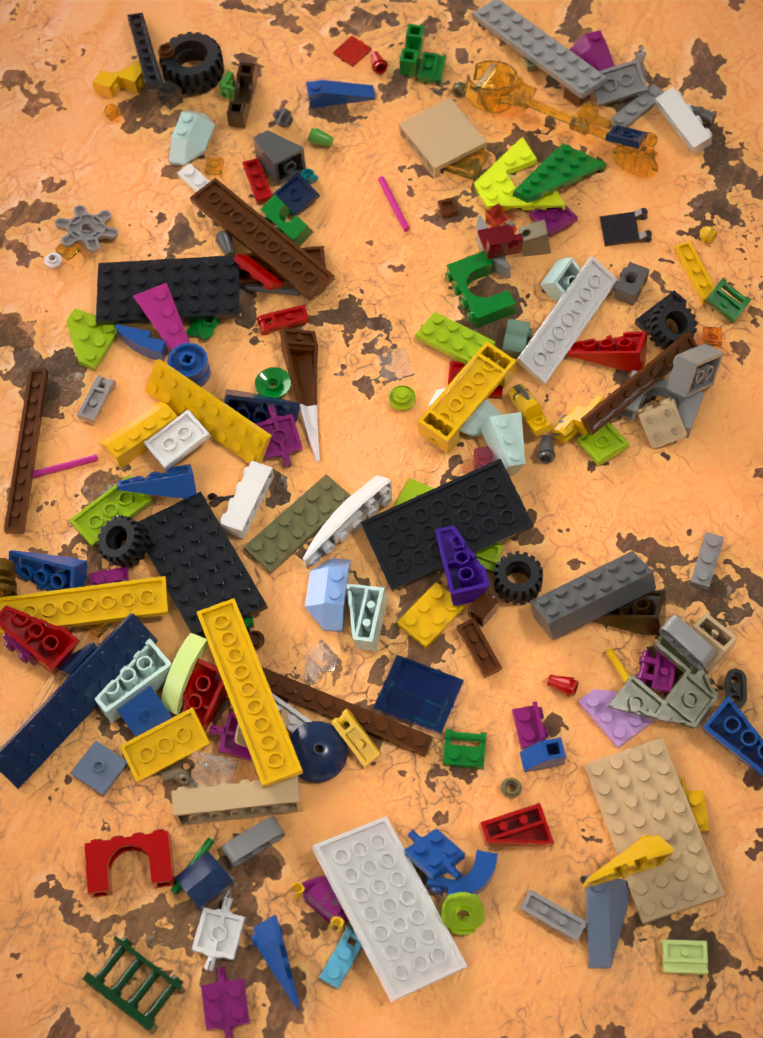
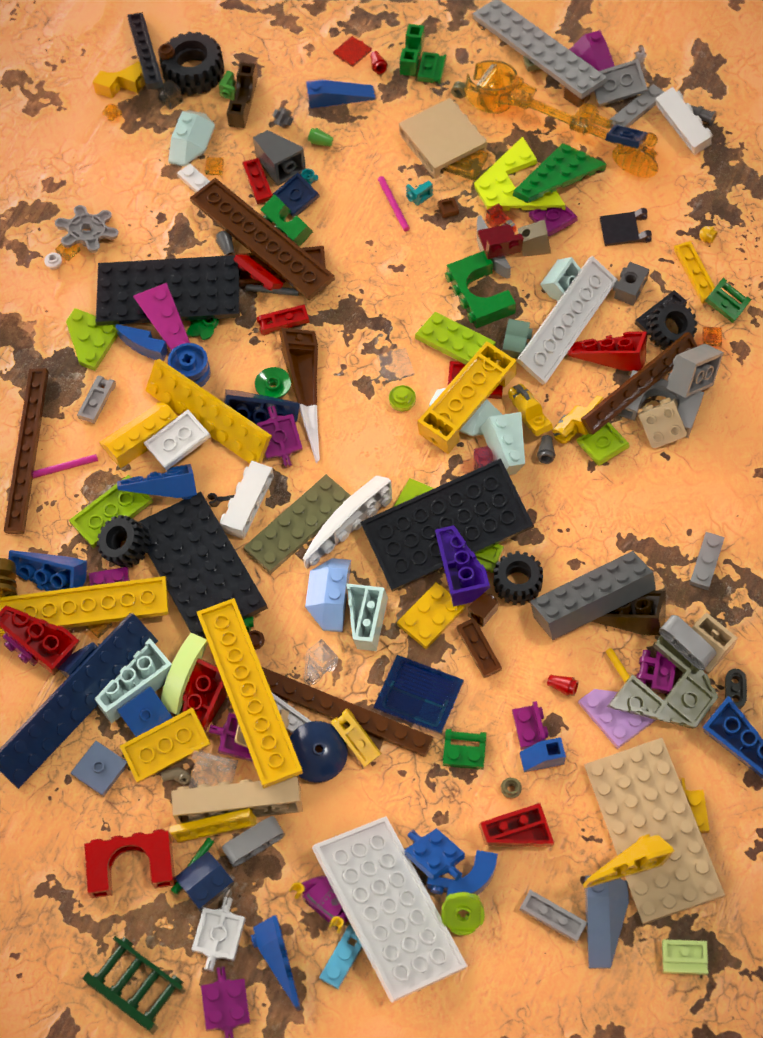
none -> yellow tile [170,808,257,843]
none -> teal bracket [406,180,433,206]

